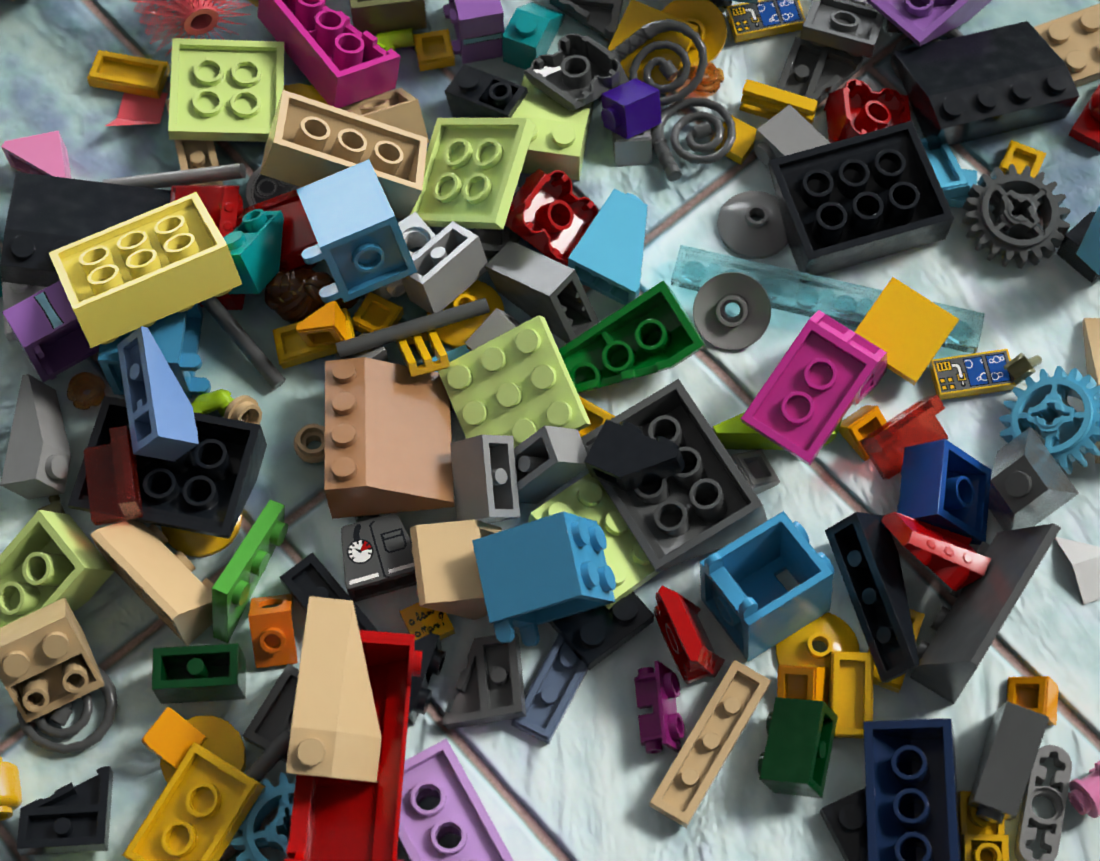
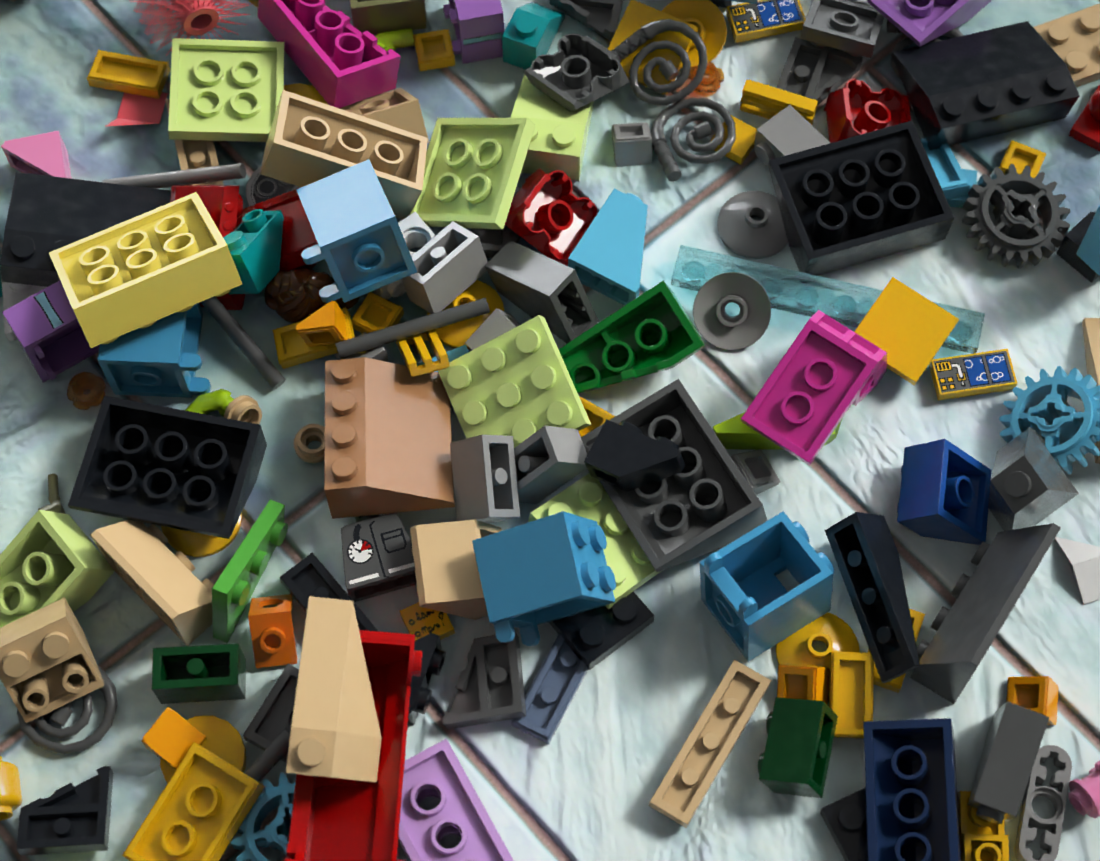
light grey slope [0,374,71,500] -> none
clear red panel [84,426,143,526] -> none
medium blue slope [117,326,199,461] -> none
black slope [445,64,528,118] -> none
dark purple brick [601,78,662,139] -> none
magenta hinge [634,661,685,754] -> none
red slope [654,585,725,684] -> none
light orange slope [839,405,896,461] -> none
clear red panel [859,395,948,480] -> none
red slope [881,512,992,592] -> none
olive hand [1003,353,1042,385] -> none

